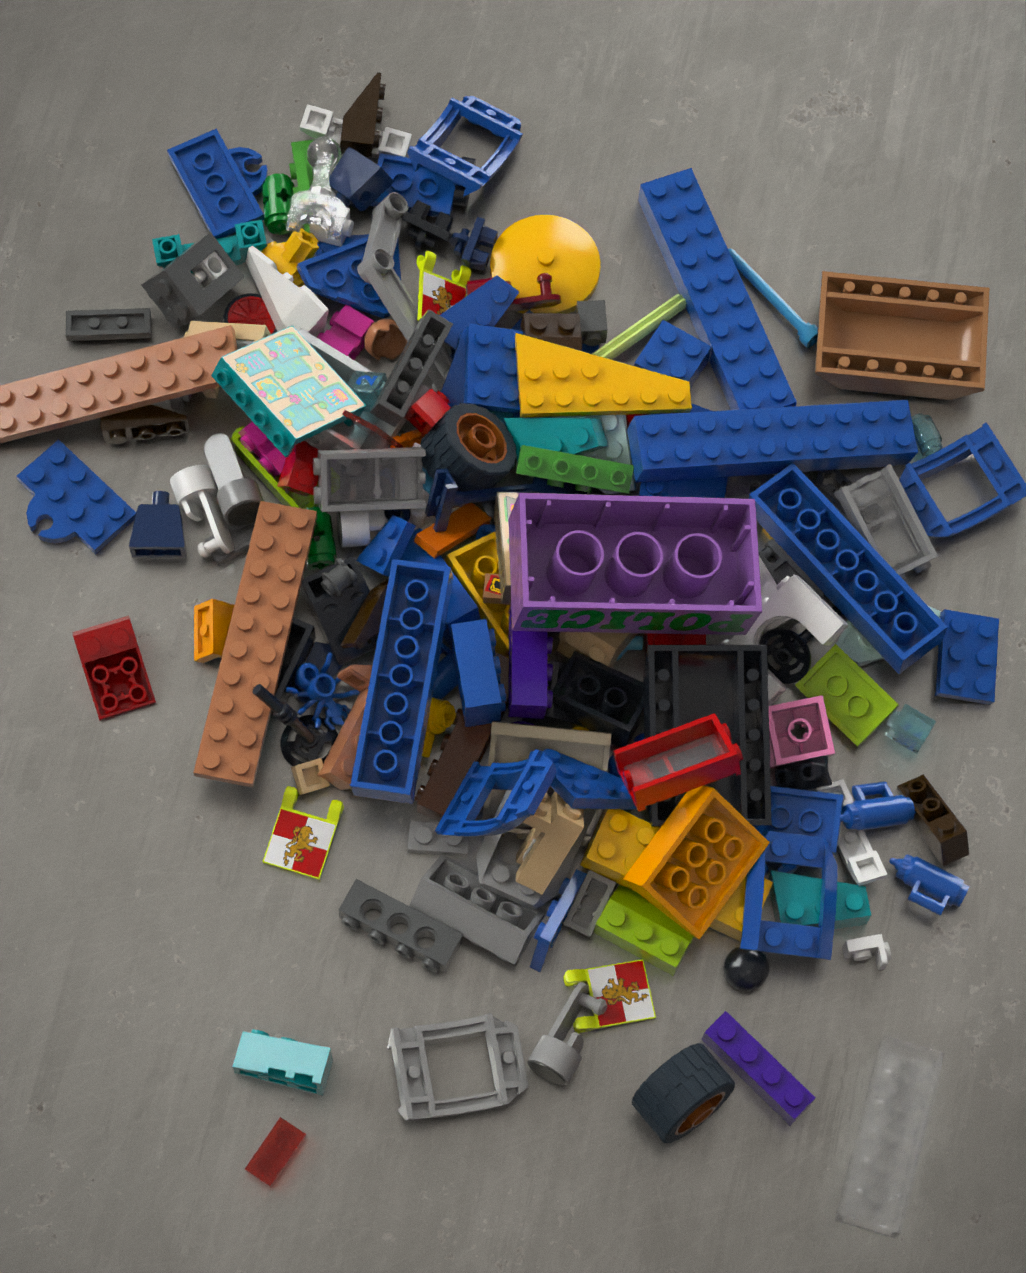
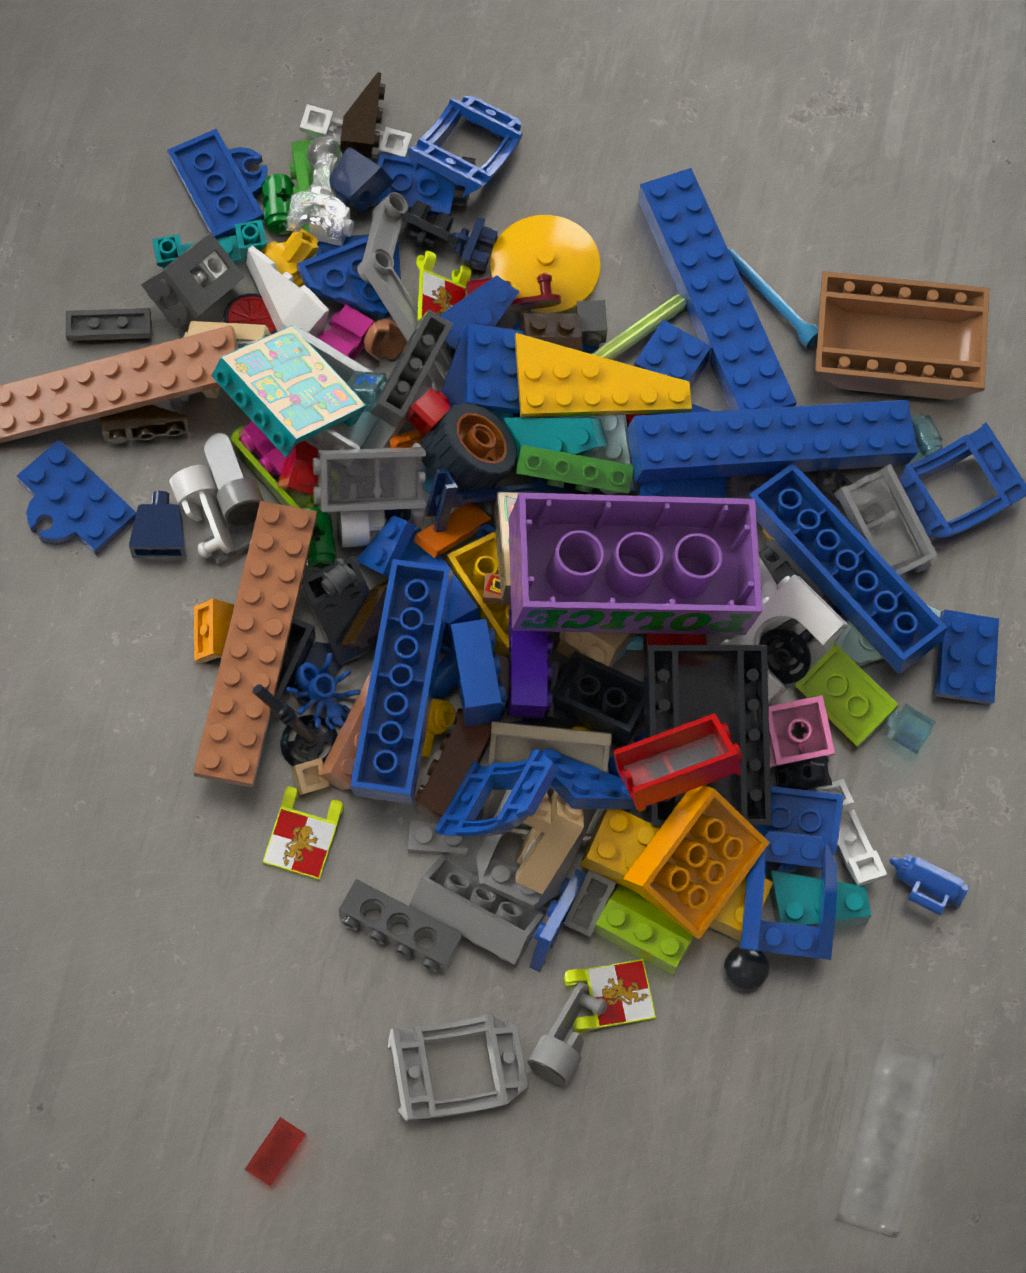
red slope [72,615,156,720] -> none
wedge [232,1029,333,1096] -> none
nougat slope [337,665,373,691] -> none
clear red piece [342,410,403,448] -> none
black wheel [632,1043,735,1143] -> none
dark purple brick [702,1011,816,1126] -> none
blue piece [840,781,915,831] -> none
white bracket [842,934,891,970] -> none
dark brown slope [897,774,969,866] -> none

